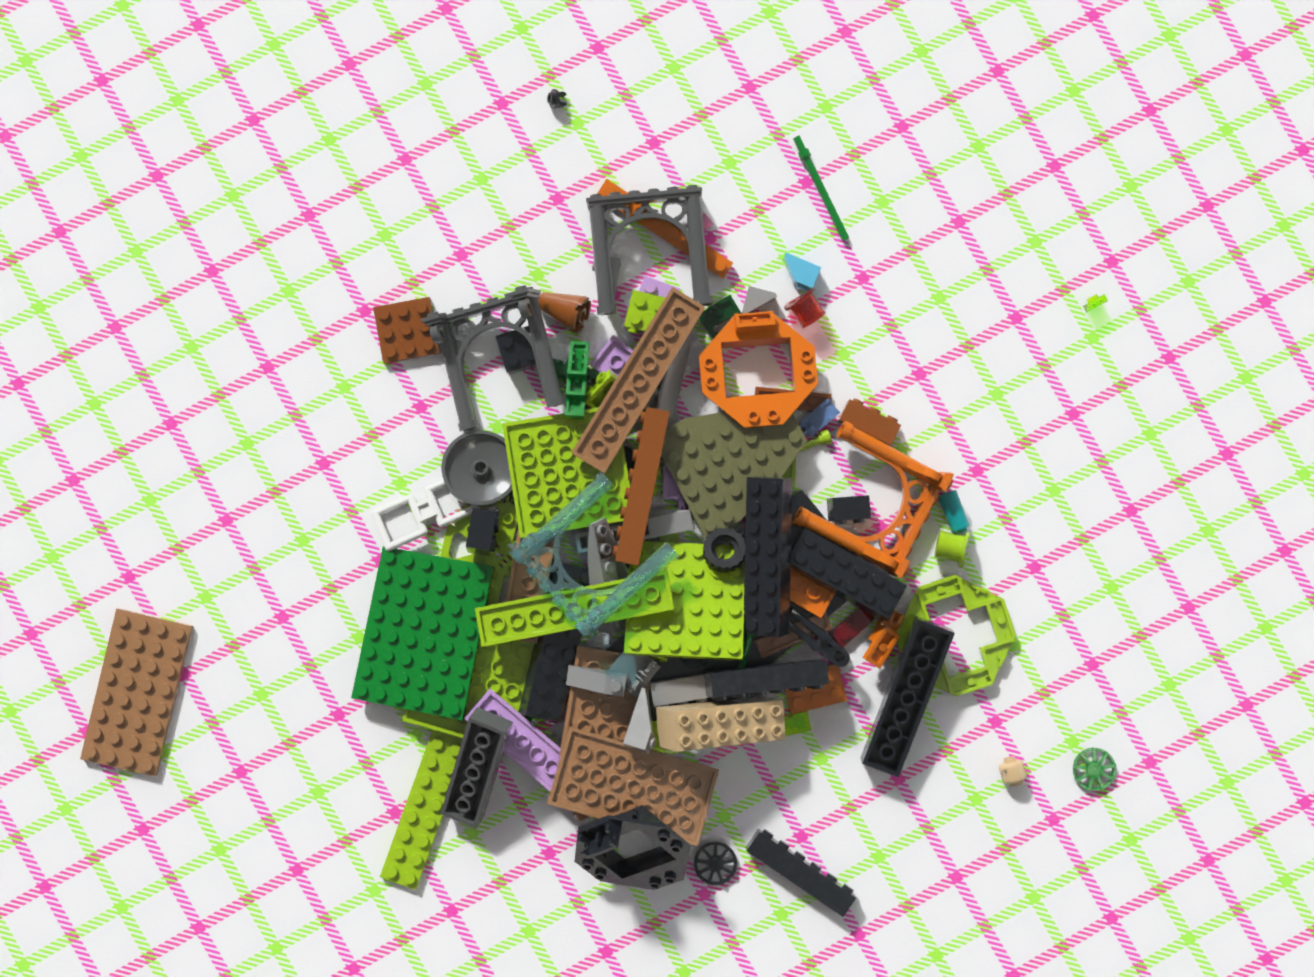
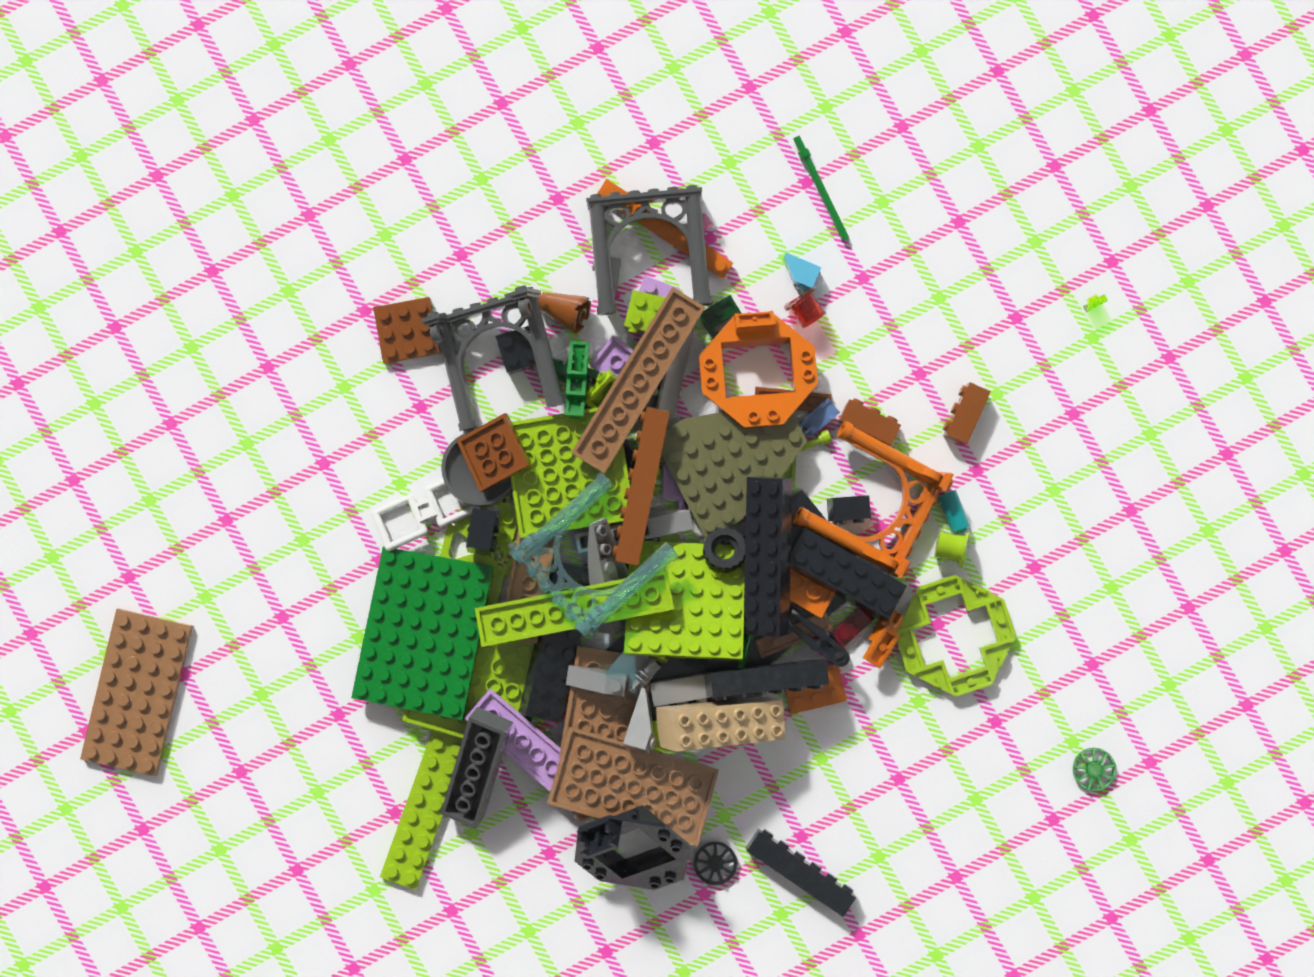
black plate [547,89,567,109] -> none
light grey slope [742,286,777,314] -> none
clear neon green plate [784,711,812,736] -> none
black brick [860,616,955,777] -> none
tan head [999,756,1027,786] -> none
none -> dark orange plate [456,413,531,492]
none -> dark orange brick [942,382,991,445]

